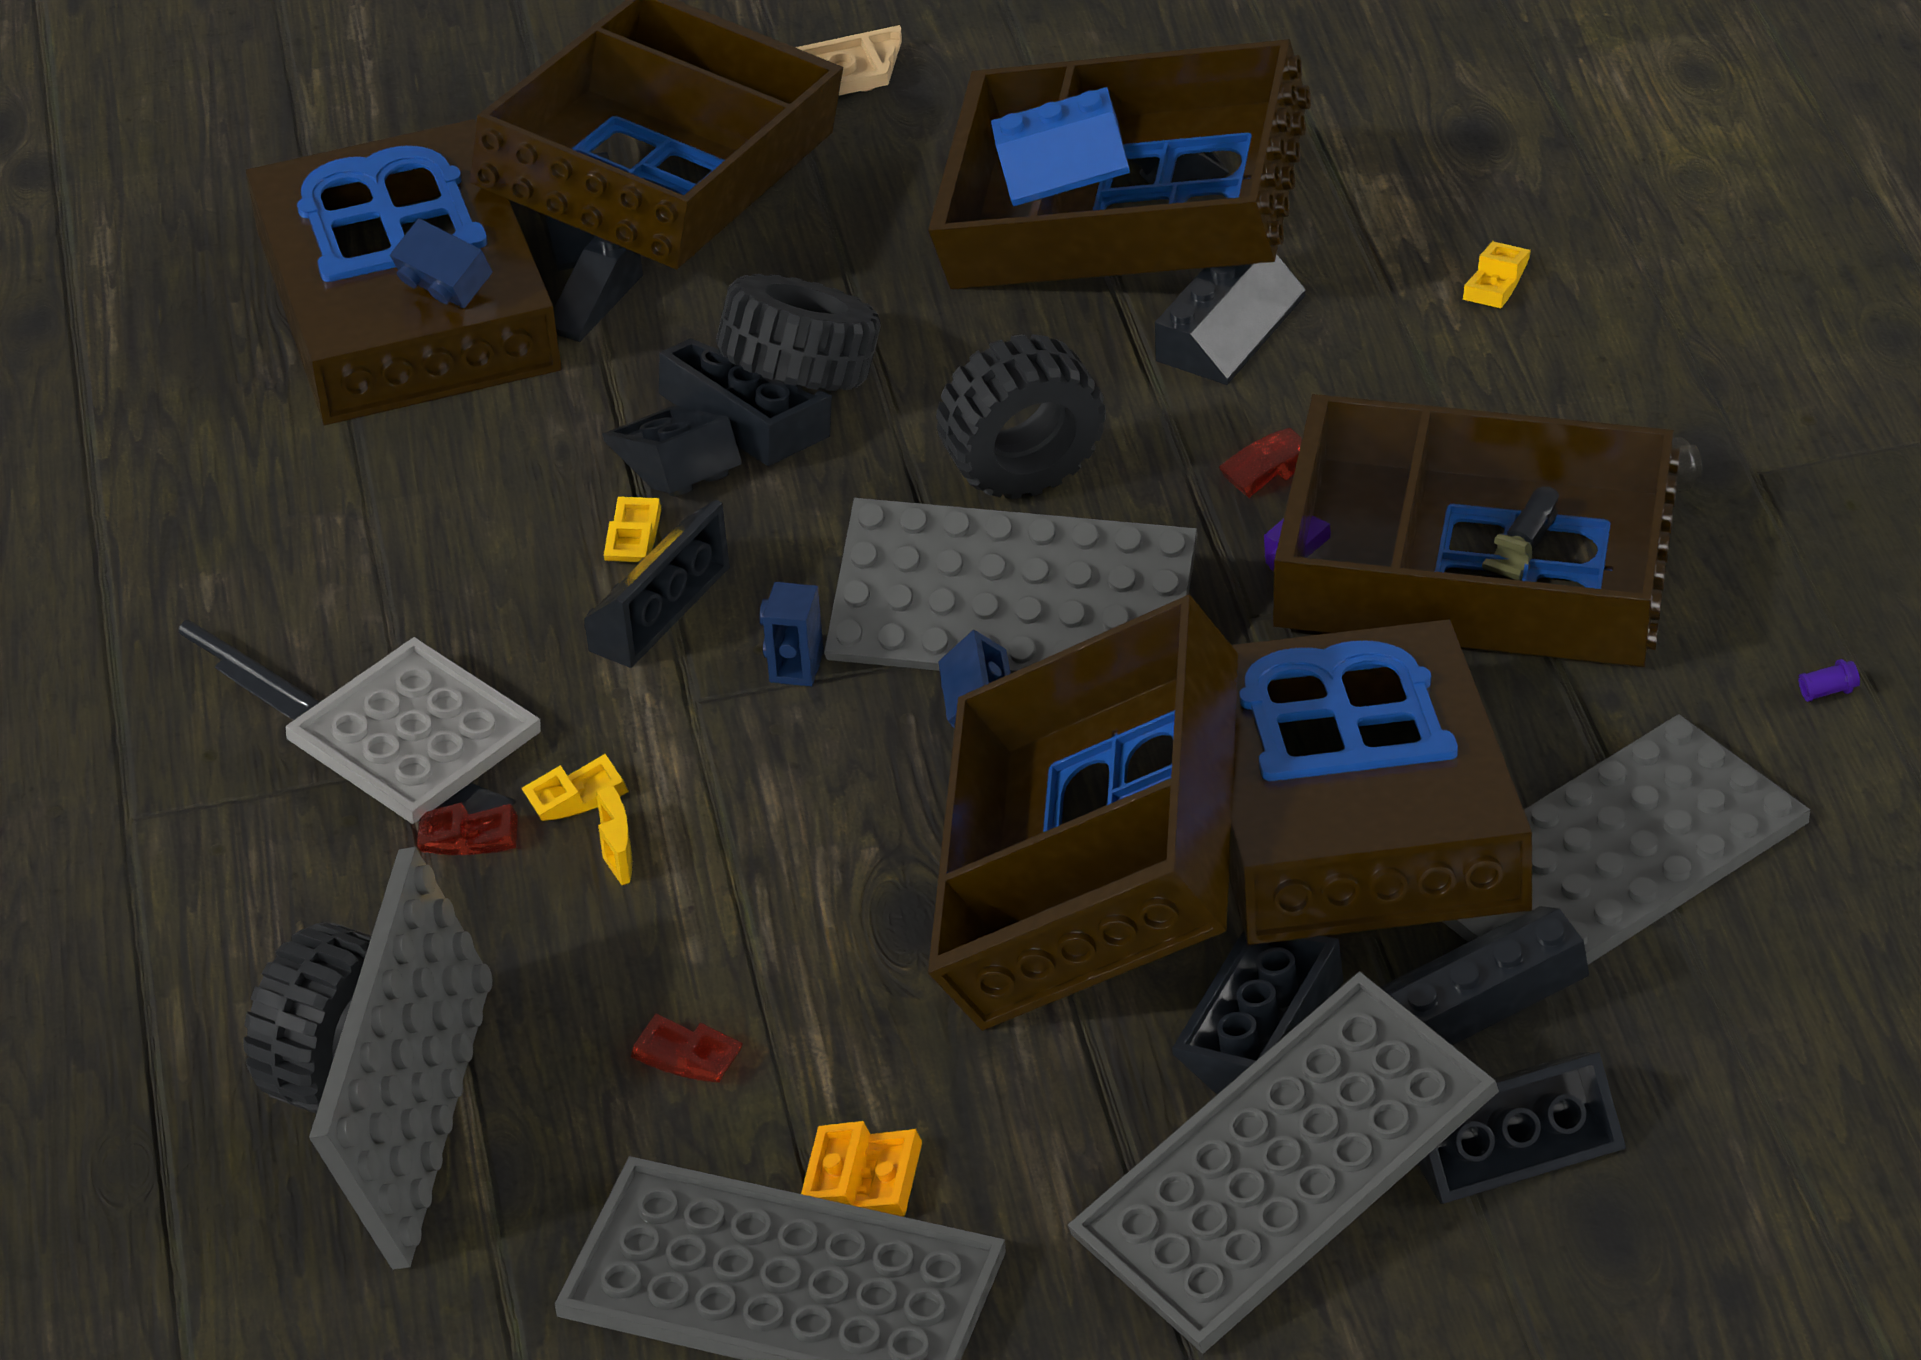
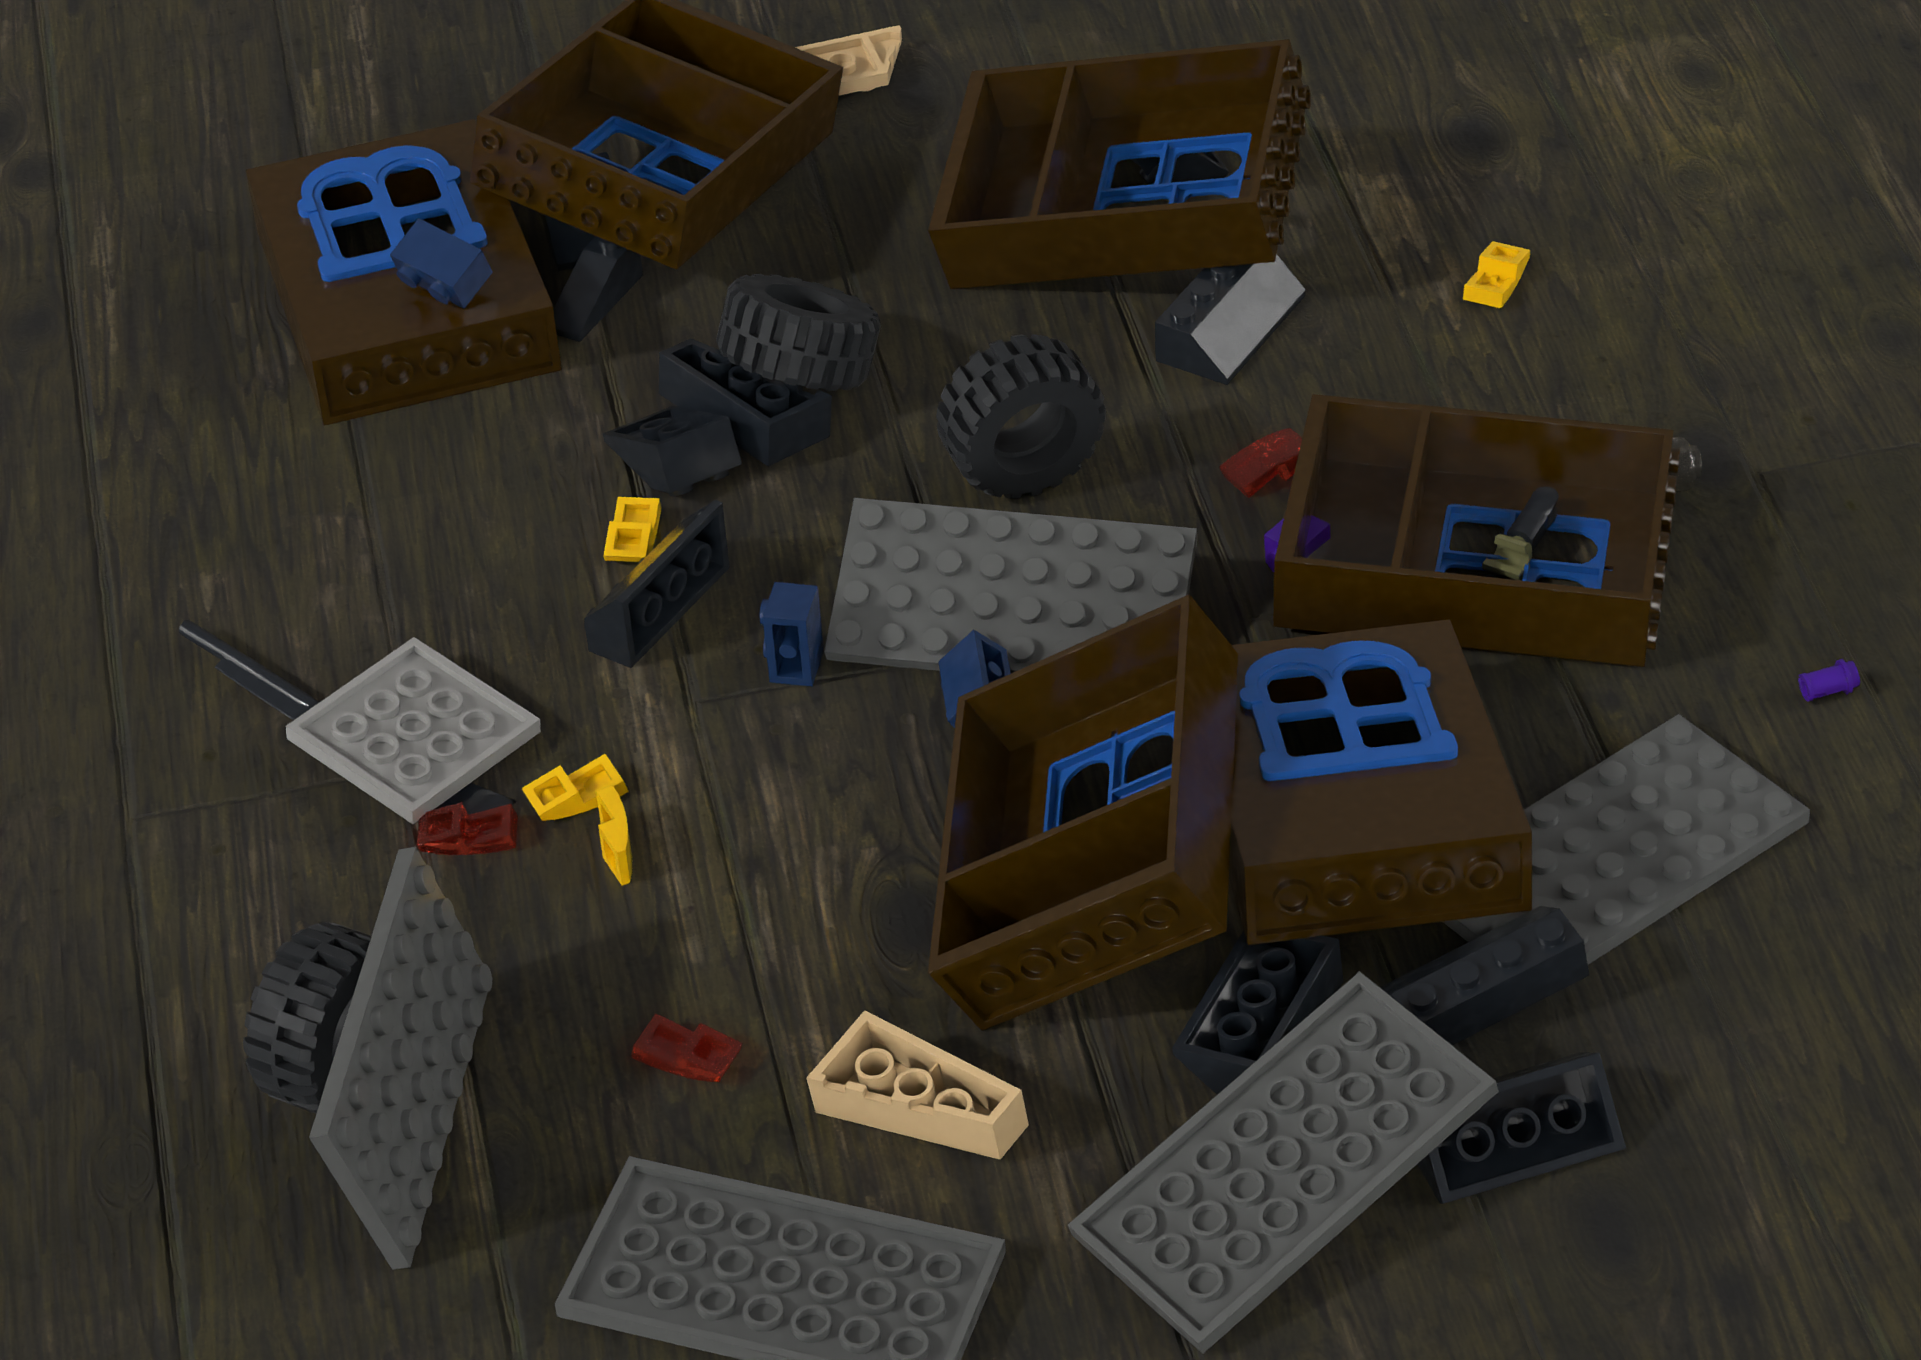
light orange slope [801,1121,922,1217] -> none
blue slope [991,87,1130,206] -> none
none -> tan wedge [806,1011,1029,1160]

